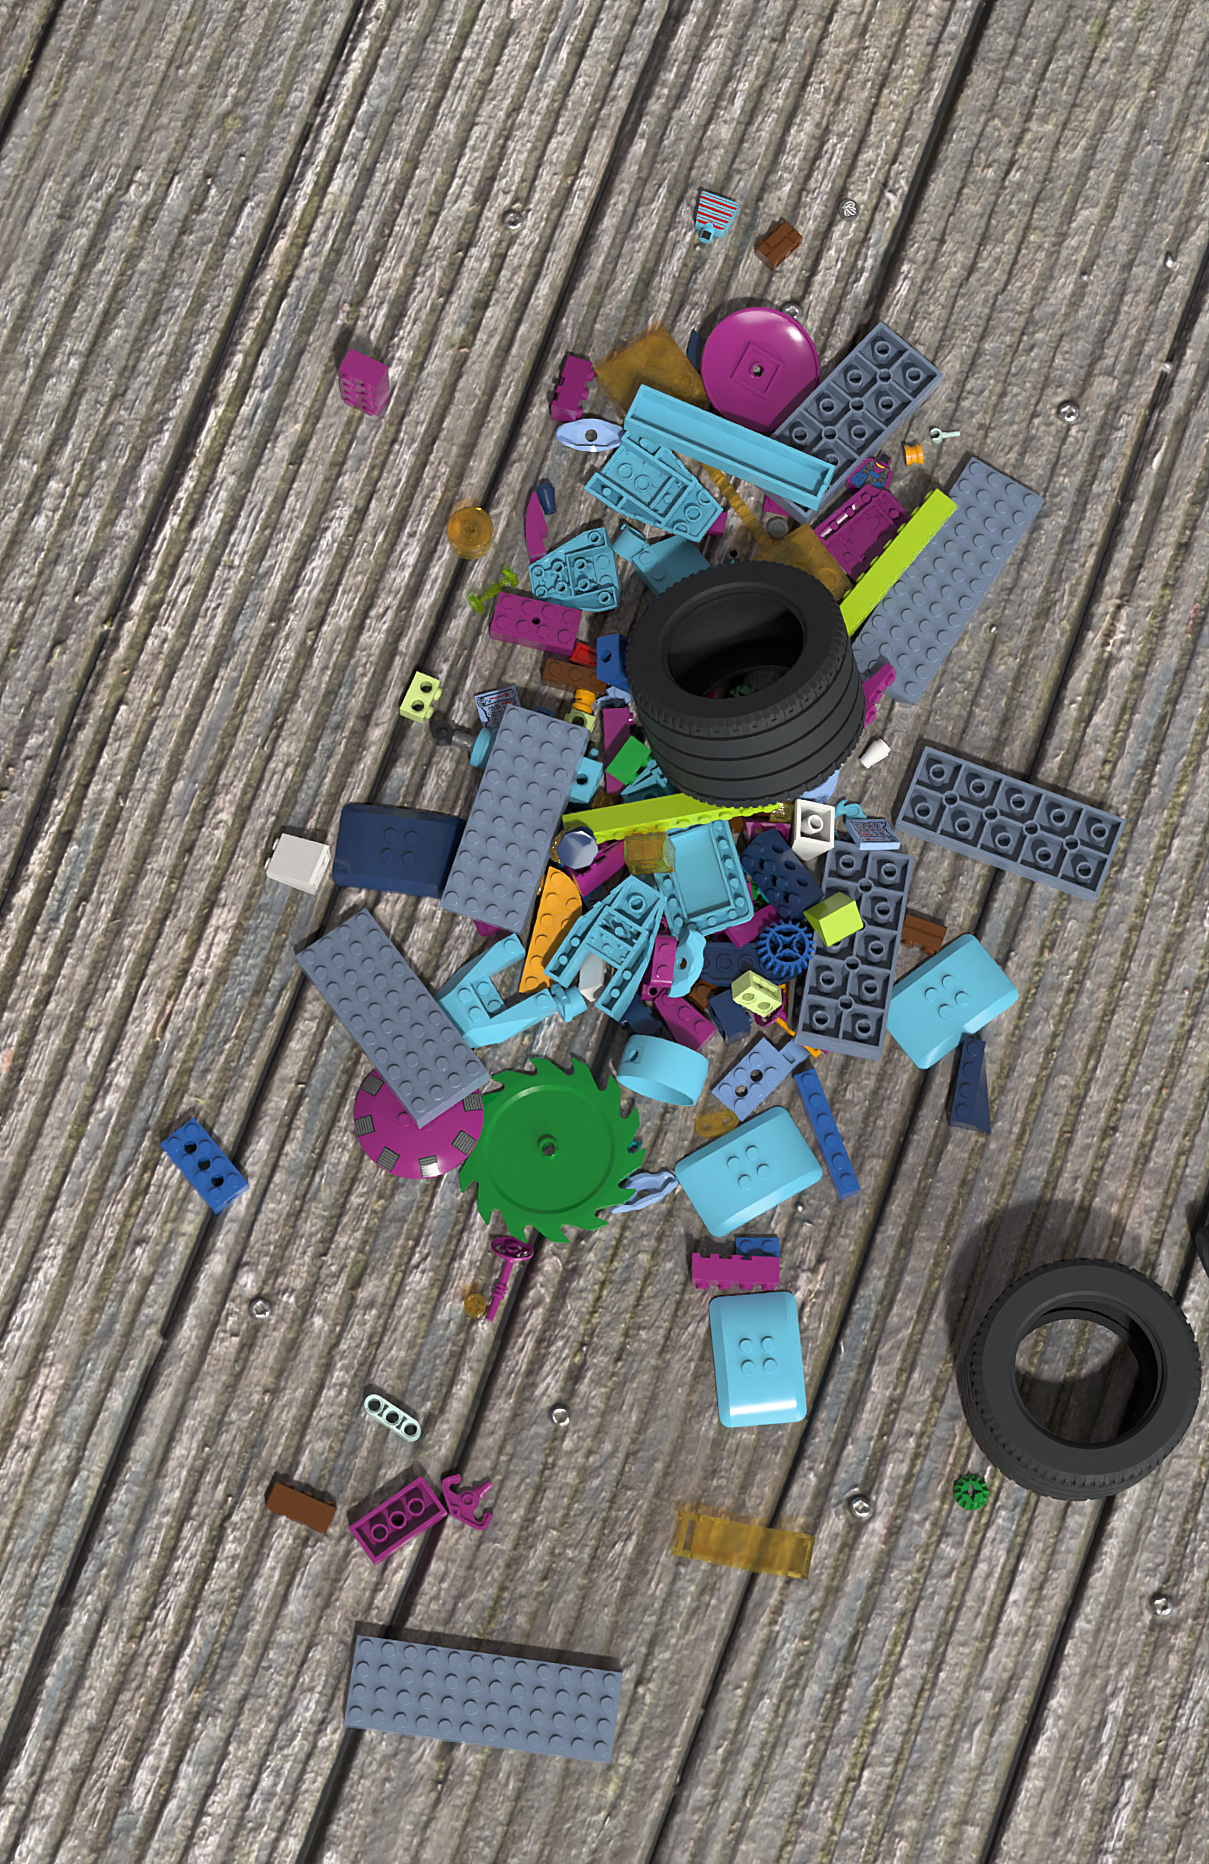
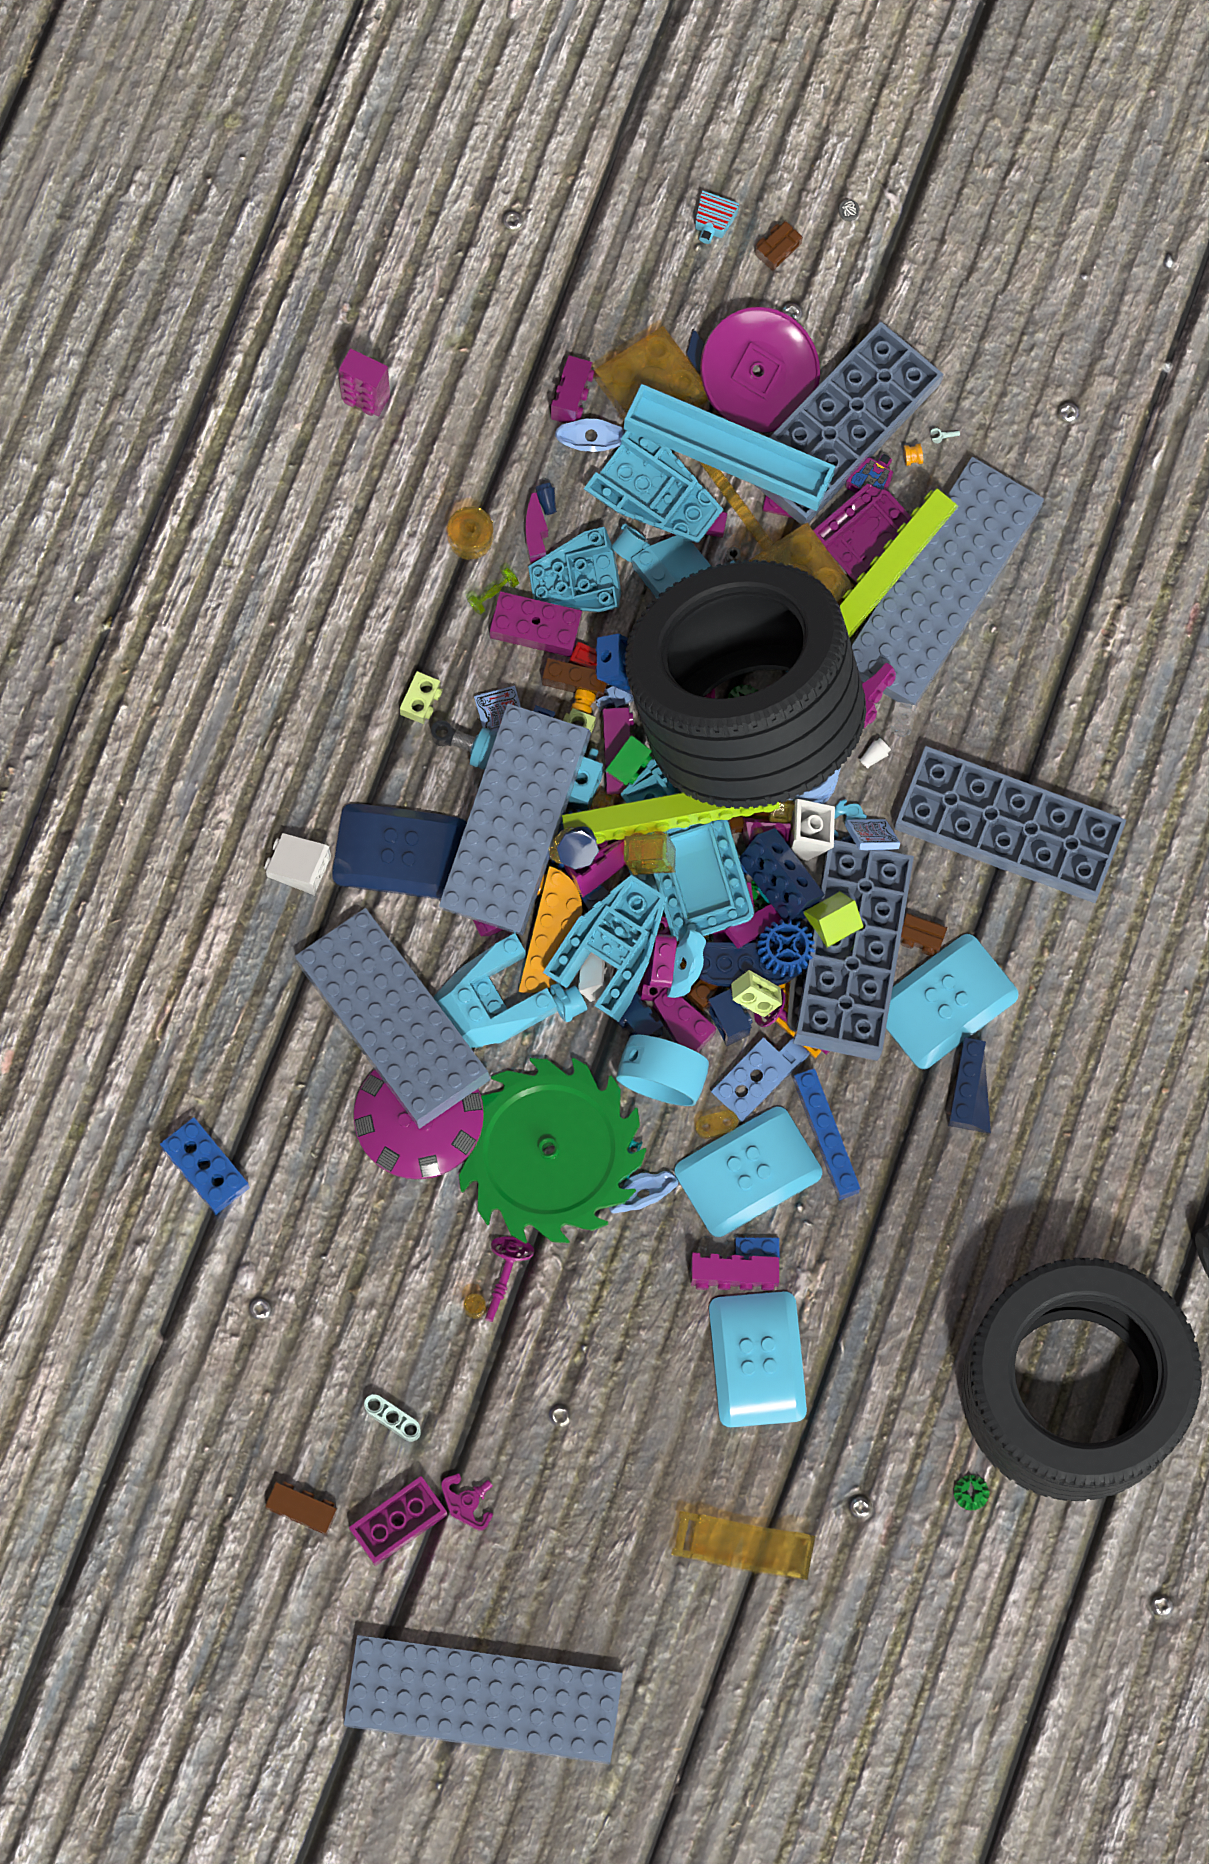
dark grey tile [768,518,789,541] -> none

